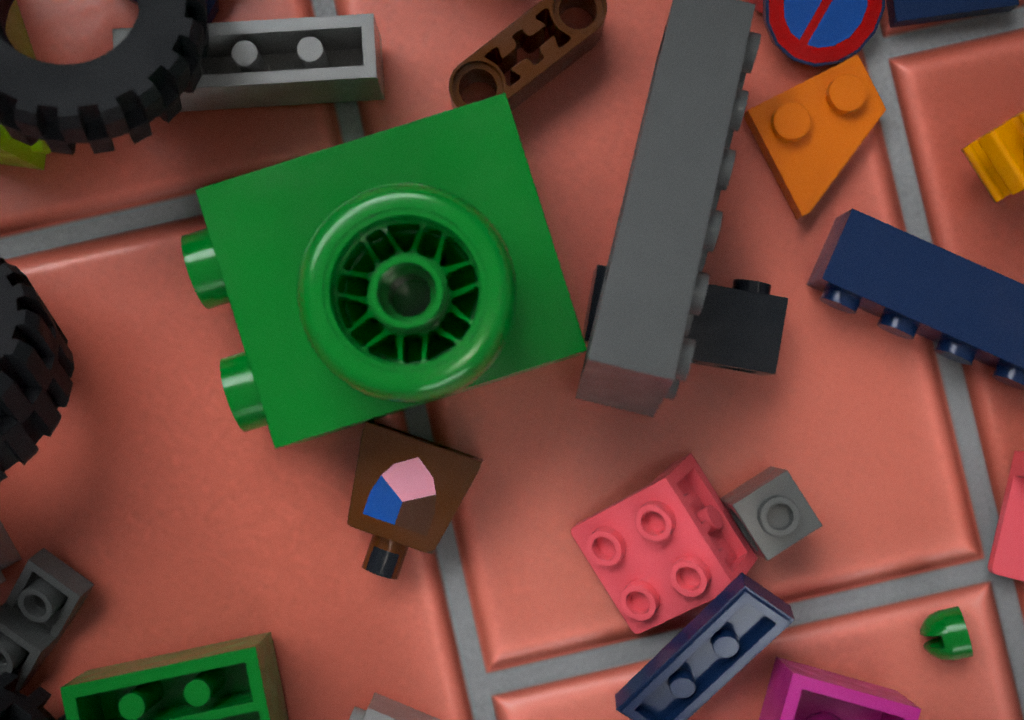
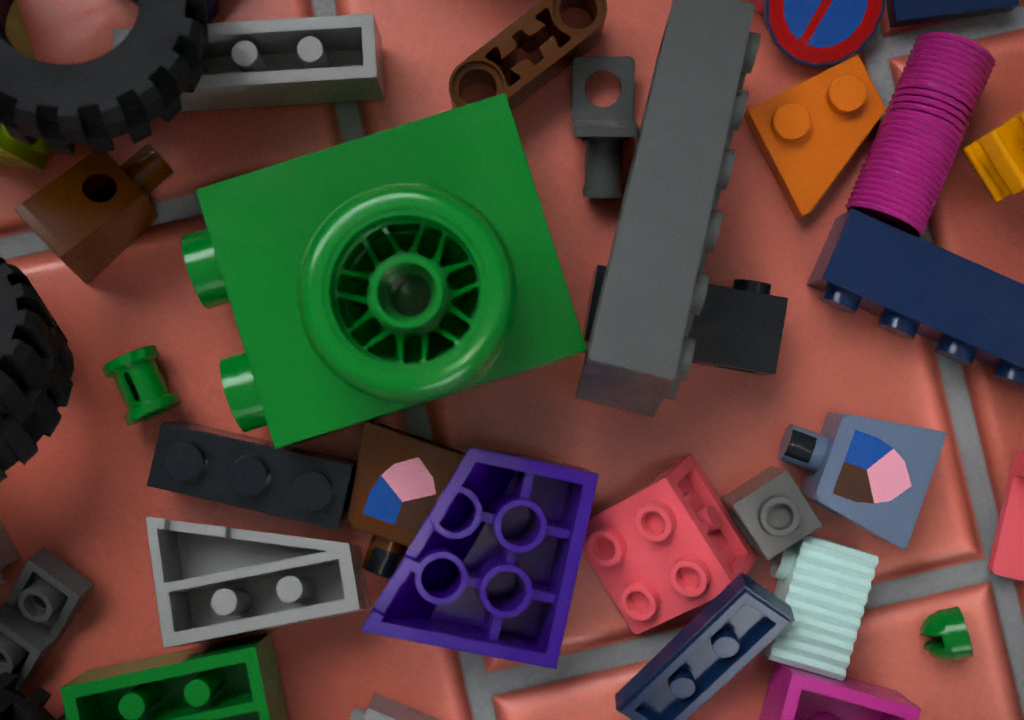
none -> reddish brown torso [14,144,174,285]
none -> green bush [102,345,181,426]
none -> light grey wedge [145,516,371,648]
none -> black brick [147,421,357,530]
none -> dark purple wedge [361,446,599,669]
none -> dark grey bracket [571,56,639,198]
none -> light aqua brick [761,534,878,681]
none -> sand blue torso [778,413,947,549]
none -> dark pink piece [845,31,995,237]

